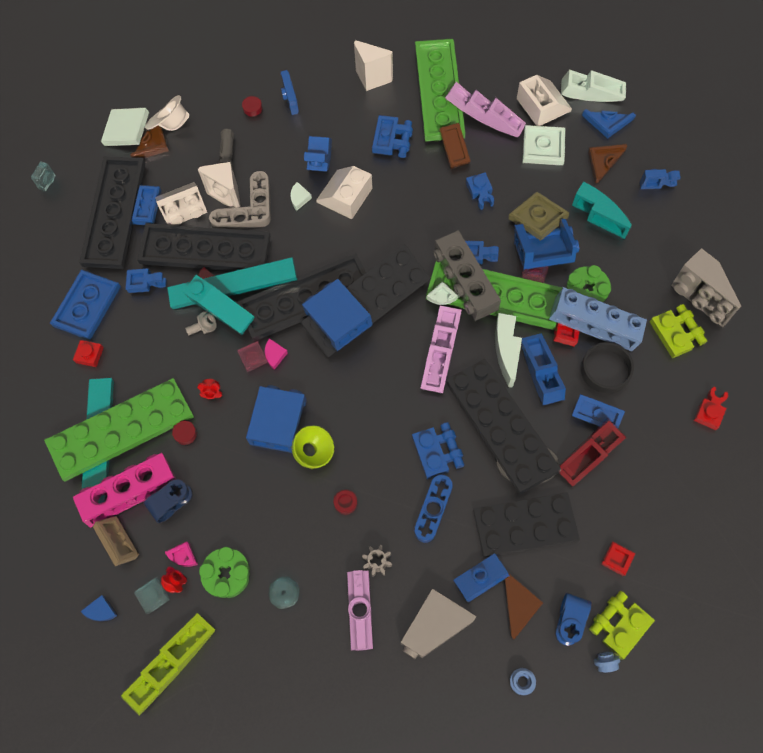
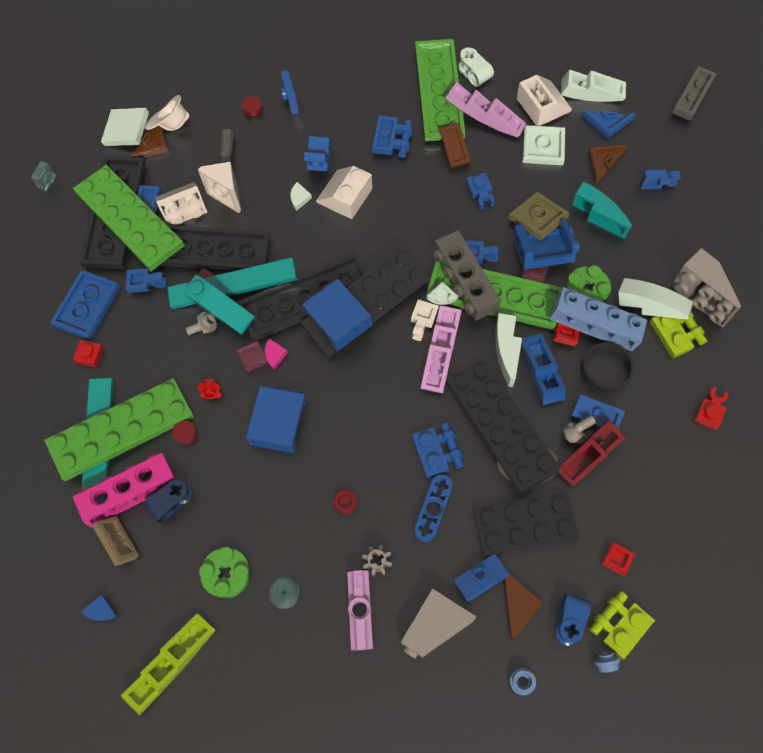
clear light blue plate [134,578,170,614] -> none
red plate [161,567,187,593] -> none
dark pink tile [165,541,198,567] -> none
light grey beam [209,171,271,229] -> none
lime piece [291,426,334,469] -> none
white slope [354,40,393,91] -> none
none -> bright green plate [73,165,184,271]
none -> white plate [411,300,439,341]
none -> light aqua piece [458,48,494,87]
none -> light grey plate [563,416,596,444]
none -> light aqua slope [619,278,693,320]
none -> dark grey plate [672,66,717,121]

